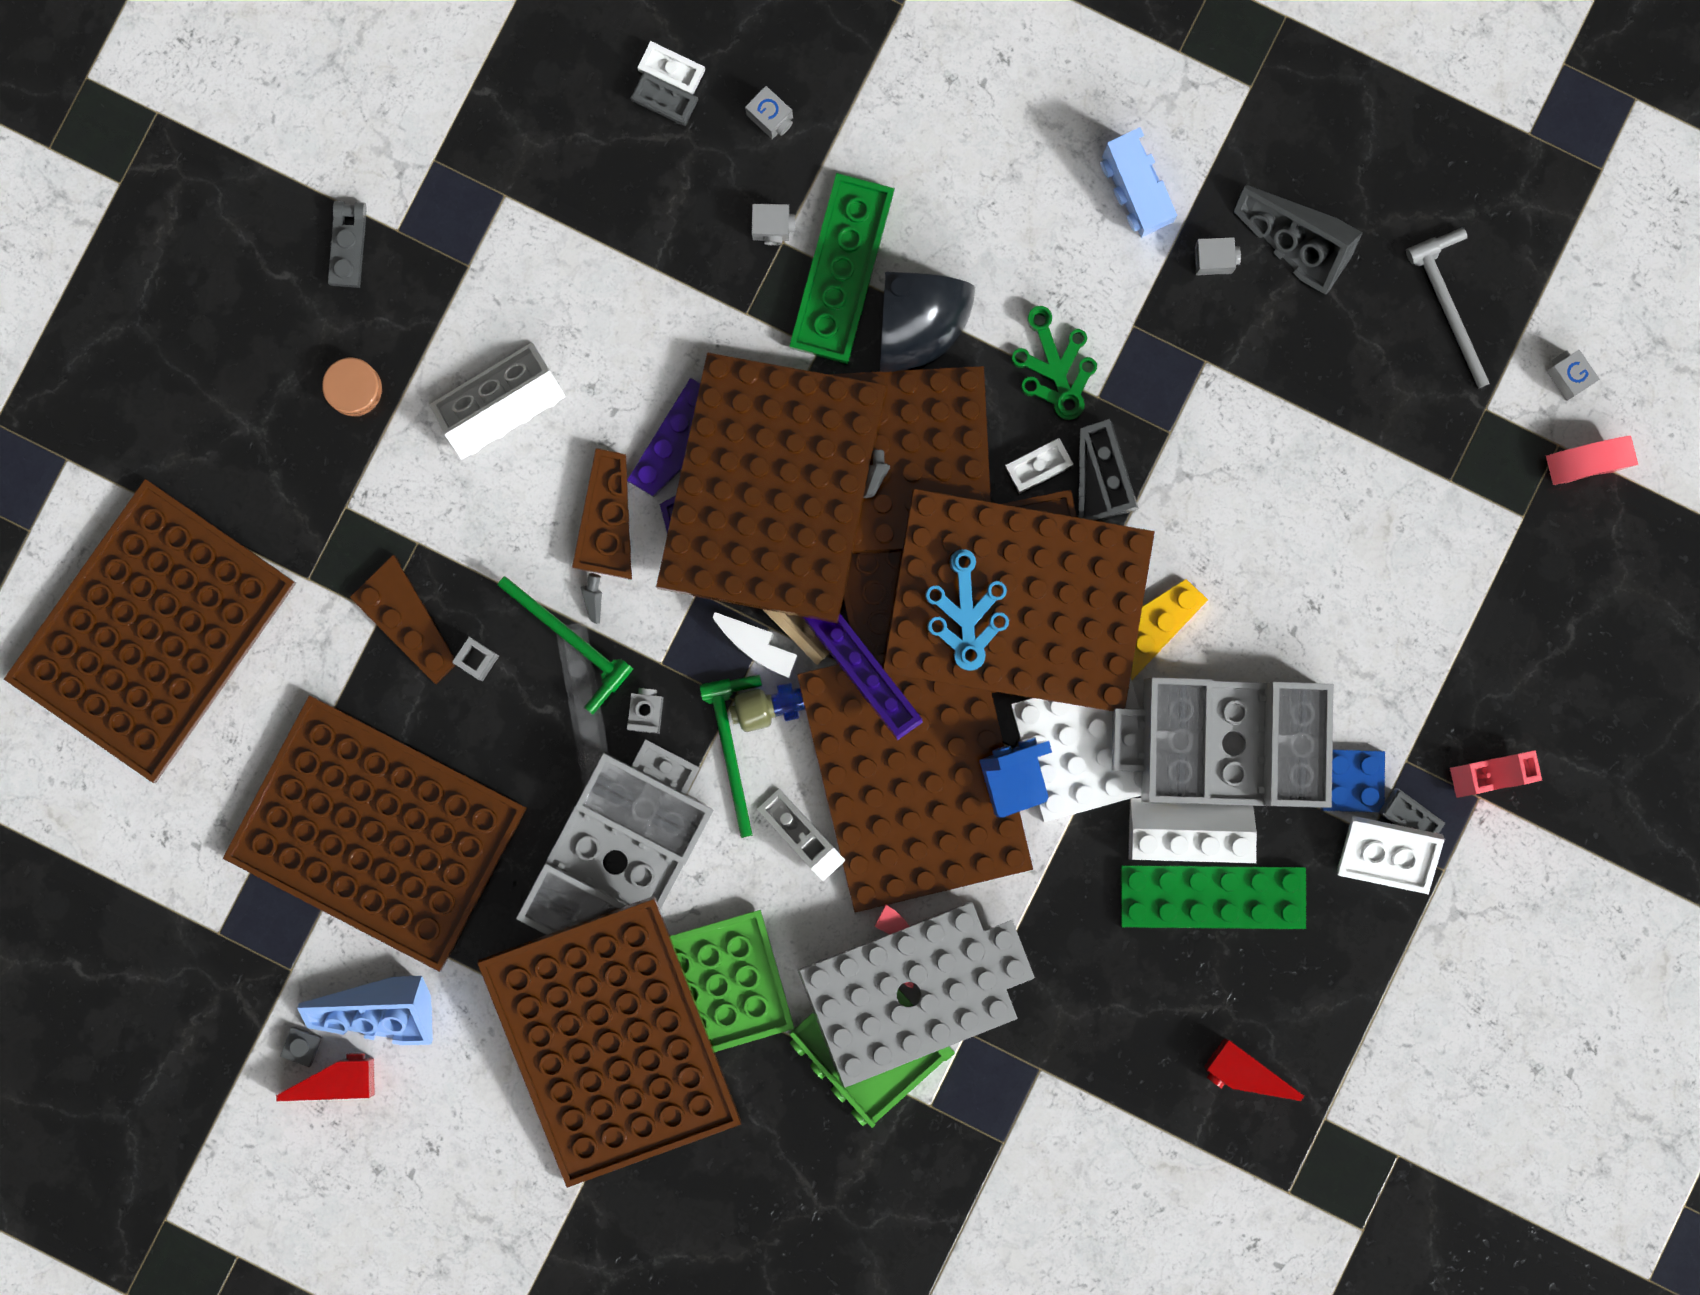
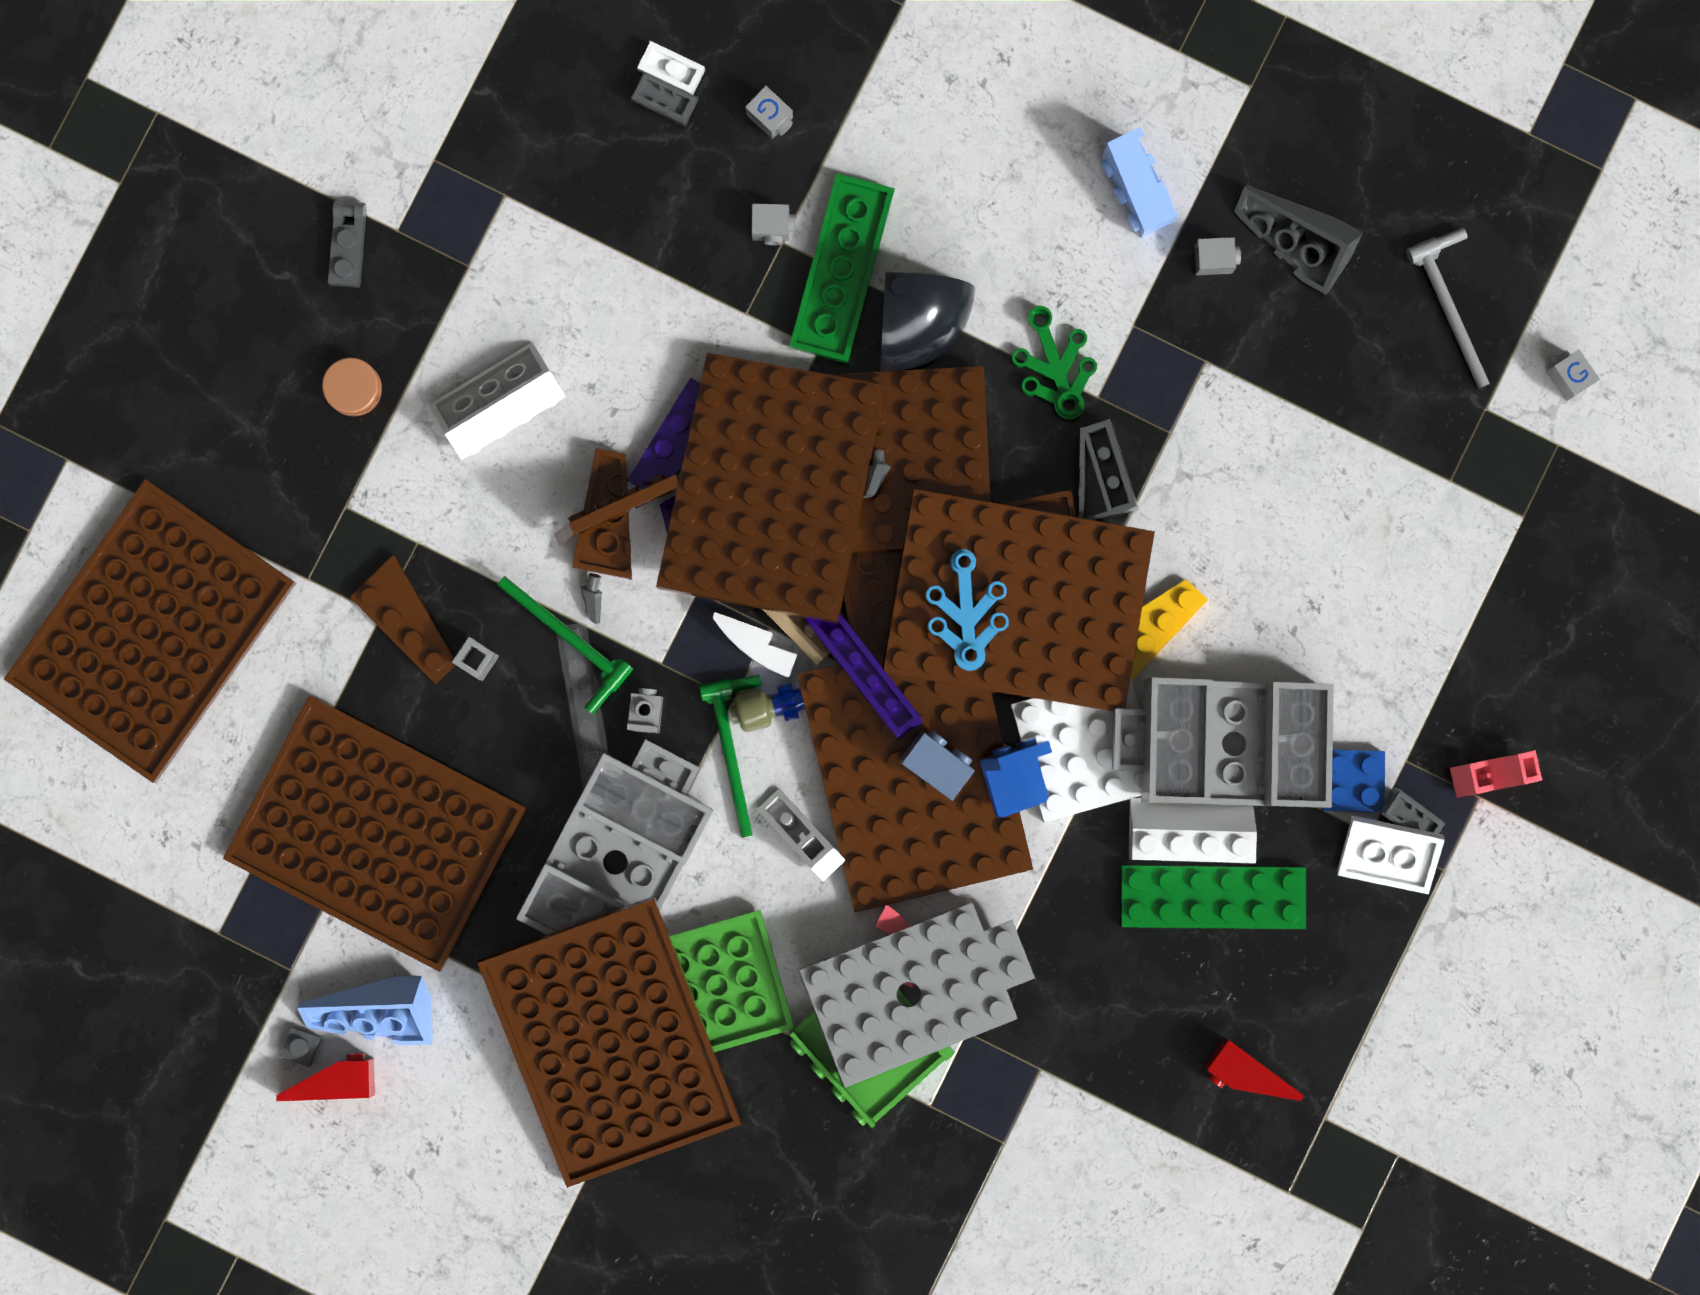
white plate [1005,438,1073,494] -> none
coral brick [1546,435,1638,485] -> none
none -> reddish brown wing [554,474,680,546]
none -> sand blue brick [899,729,975,801]

